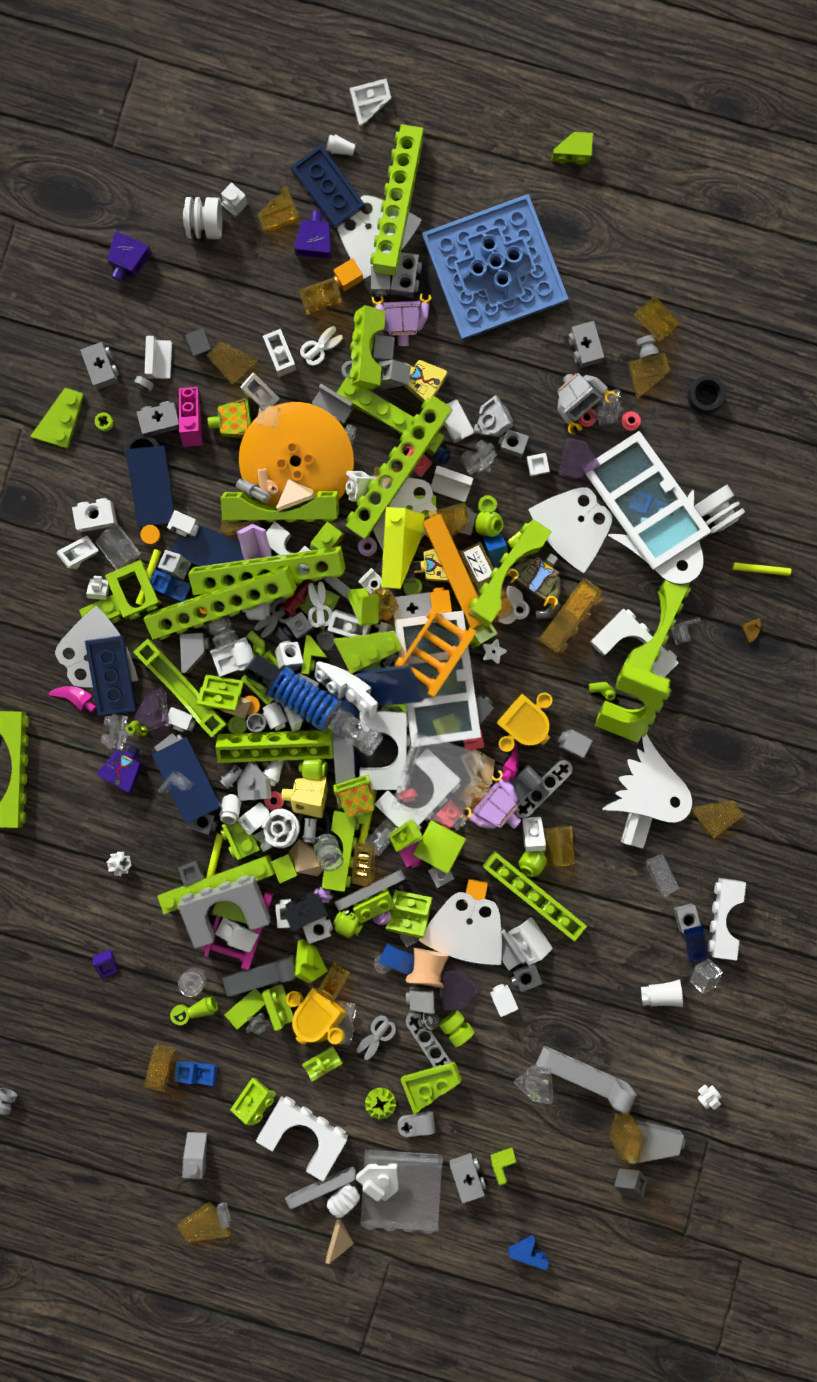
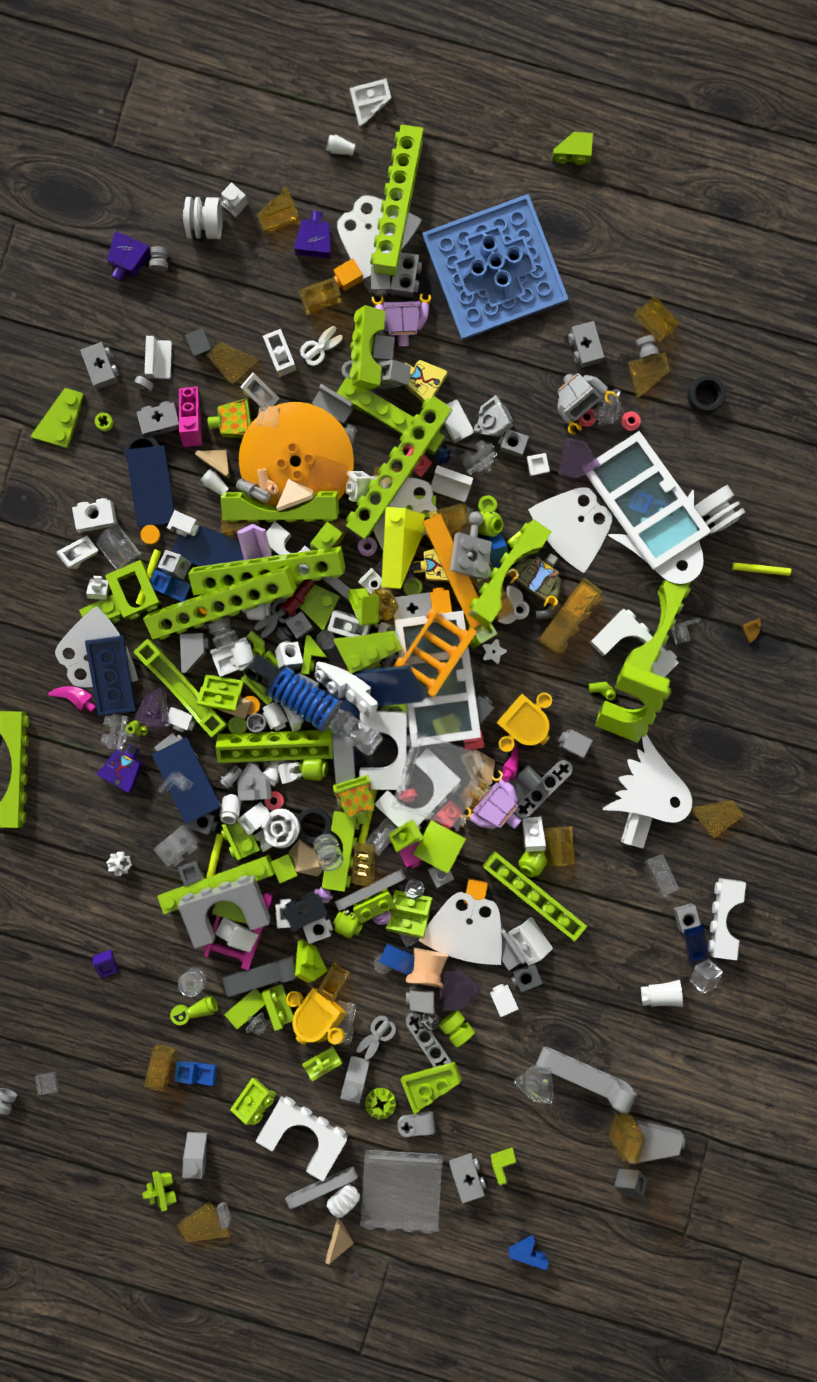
light yellow torso [281,777,328,818] -> none
dark blue tile [291,145,366,229] -> none
light grey pin [301,818,317,843] -> none
white piece [308,581,332,628] -> none
white plate [356,1164,399,1201] -> none
white gear [697,1085,722,1110] -> none
none -> clear tile [35,1071,59,1095]
none -> lime hips [142,1171,176,1211]
none -> light grey wheel [149,246,169,271]
none -> clear brick [153,824,200,867]
none -> tan slope [195,450,231,479]
none -> white cone [201,469,229,496]
none -> white tile [277,760,302,784]
none -> clear yellow piece [306,455,349,495]
none -> light grey slope [340,1055,370,1103]
none -> clear tile [405,879,424,899]
none -> light grey plate [450,512,492,580]

